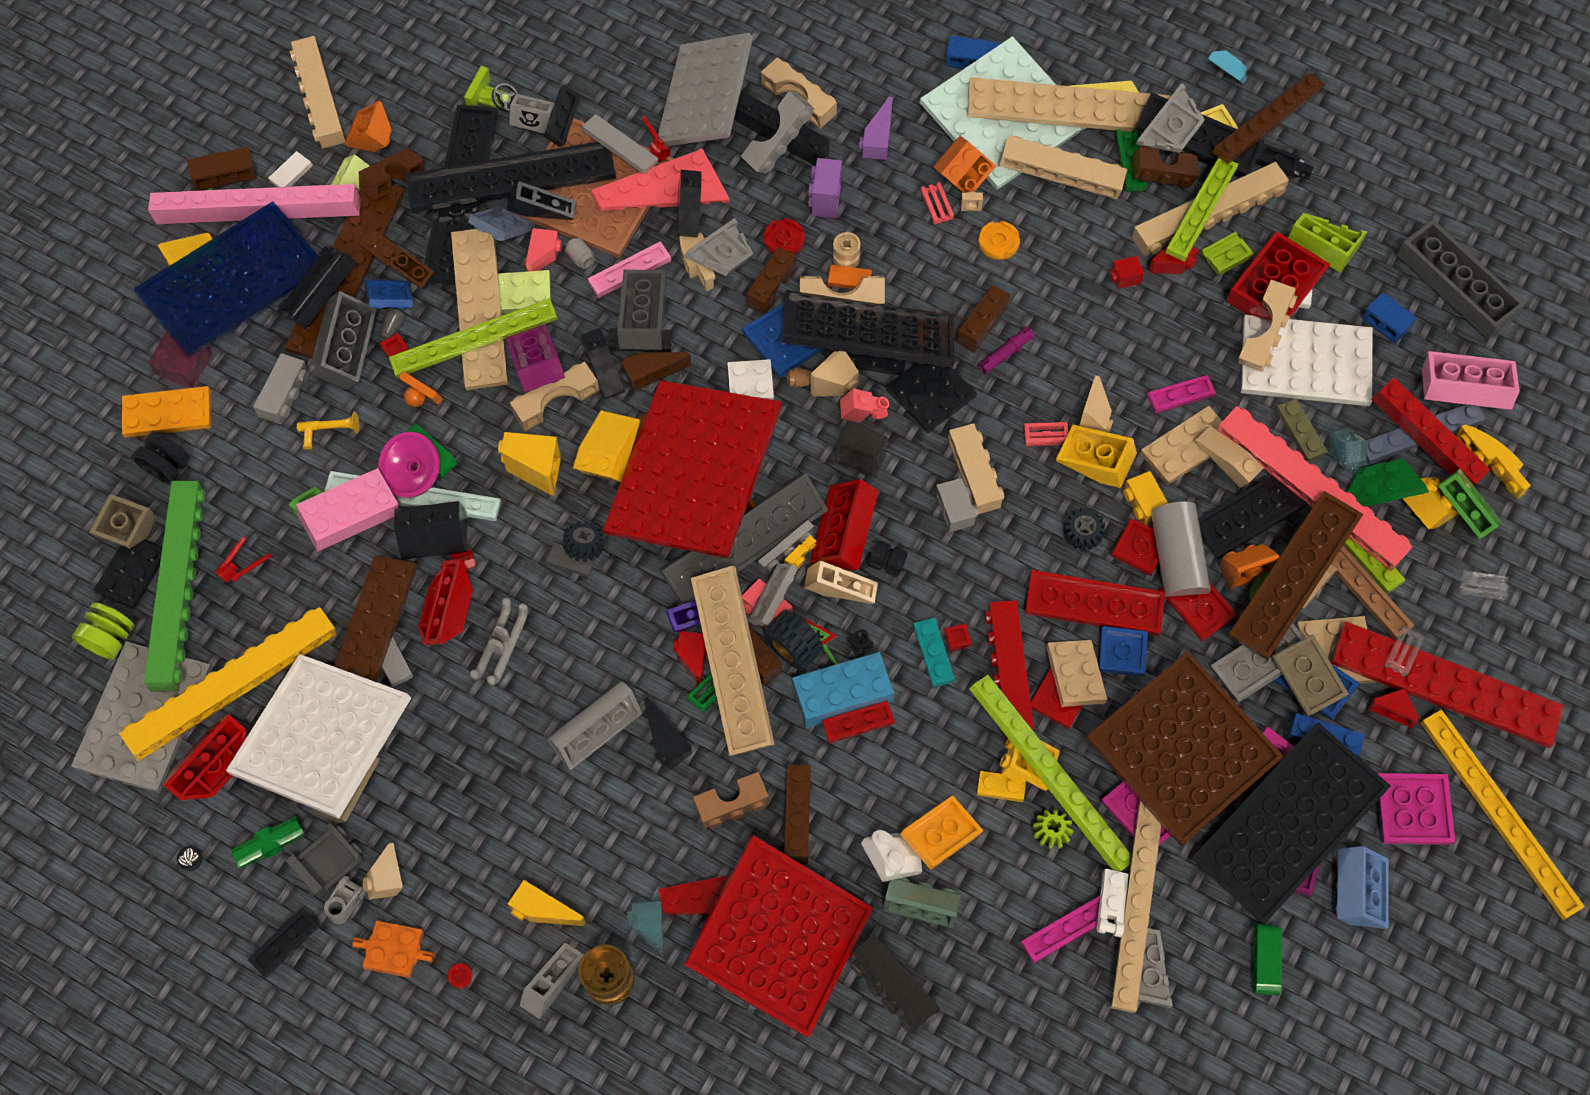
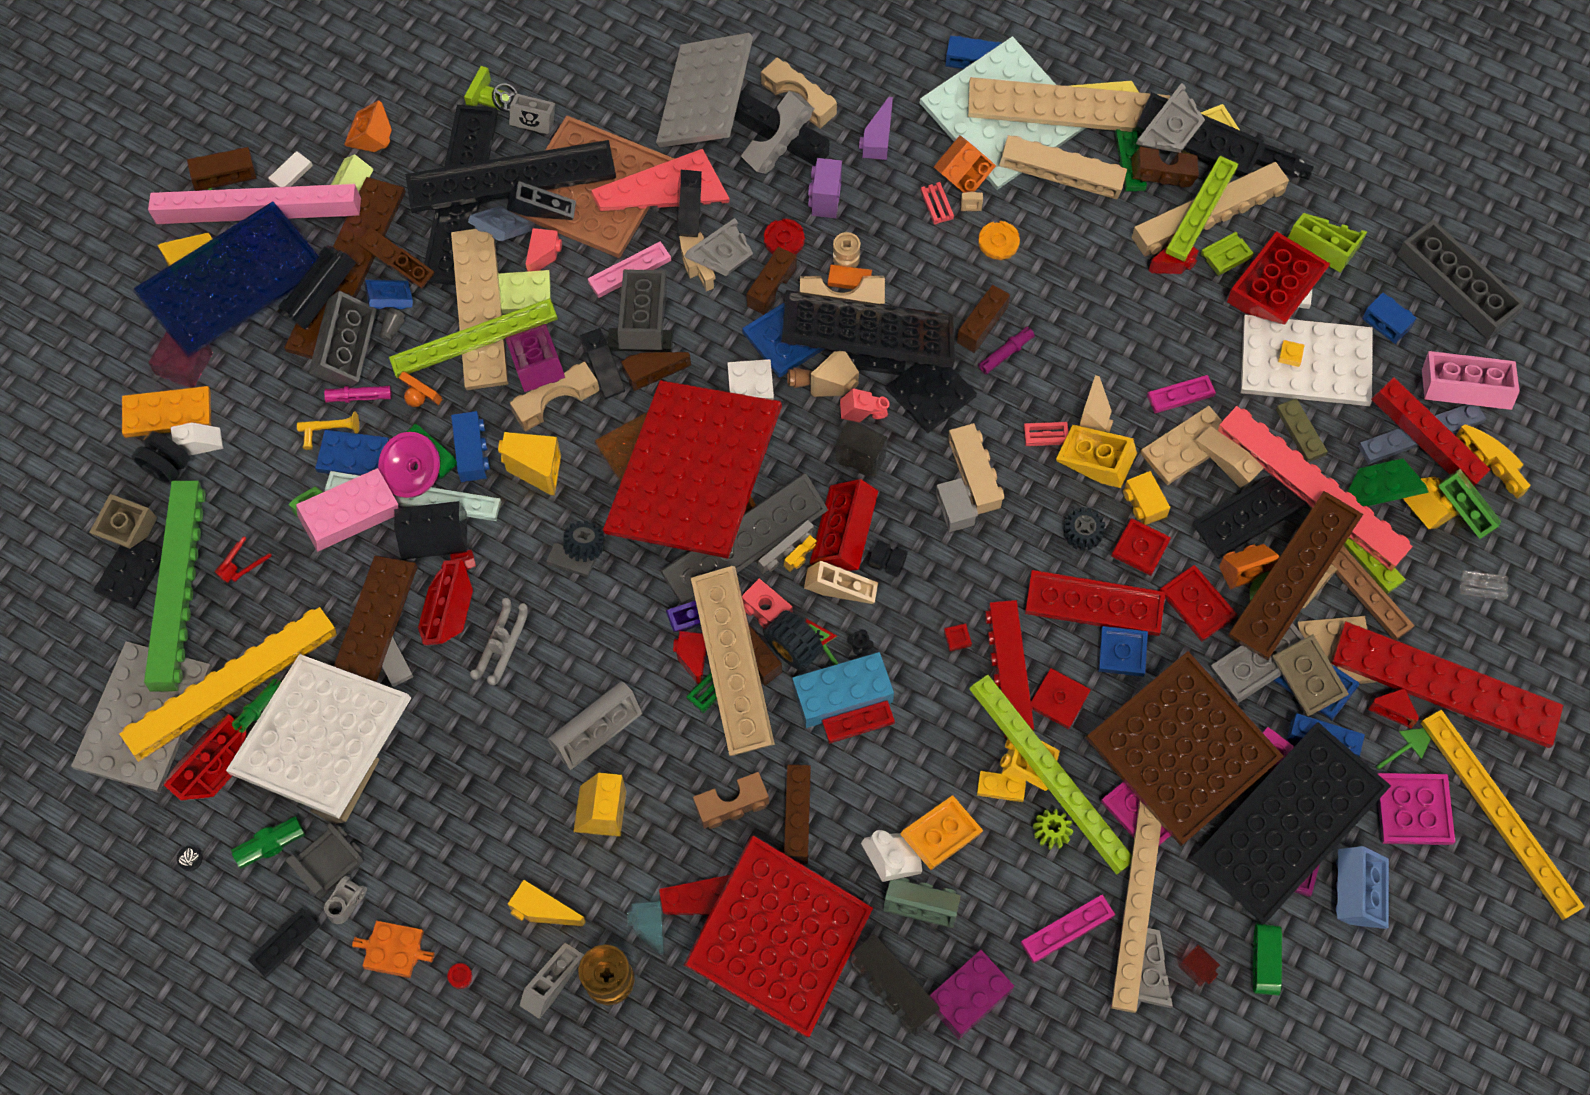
lime wheel [71,602,135,660] -> none
light grey brick [253,353,309,425] -> none
tan brick [290,36,345,149] -> none
reddish brown arch [358,147,423,201] -> none
tan slope [363,843,403,900] -> none
red plate [380,333,409,360] -> none
black plate [544,85,580,147] -> none
light grey brick [565,238,595,269] -> none
yellow slope [573,411,640,482] -> none
light grey tile [582,114,658,174] -> none
red plant [642,116,670,161] -> none
black slope [644,697,692,770] -> none
light grey plate [748,564,798,626] -> none
teal plate [913,618,955,687] -> none
tan plate [1046,640,1107,707] -> none
white plate [1097,869,1129,938] -> none
red brick [1109,256,1144,290] -> none
light grey brick [1151,502,1211,597] -> none
medium azure slope [1208,50,1247,84] -> none
reddish brown plate [1213,73,1325,164] -> none
tan arch [1238,280,1298,372] -> none
clear light blue slope [1328,428,1367,470] -> none
clear tile [1384,626,1425,677] -> none
none -> white slope [171,423,223,456]
none -> green pin [232,679,281,733]
none -> blue plate [315,430,389,476]
none -> dark pink pin [324,385,392,403]
none -> blue brick [451,411,490,482]
none -> yellow slope [574,773,626,836]
none -> magenta brick [926,950,1014,1040]
none -> clear red brick [1178,945,1220,987]
none -> yellow plate [1278,340,1305,367]
none -> bright green piece [1376,728,1431,769]

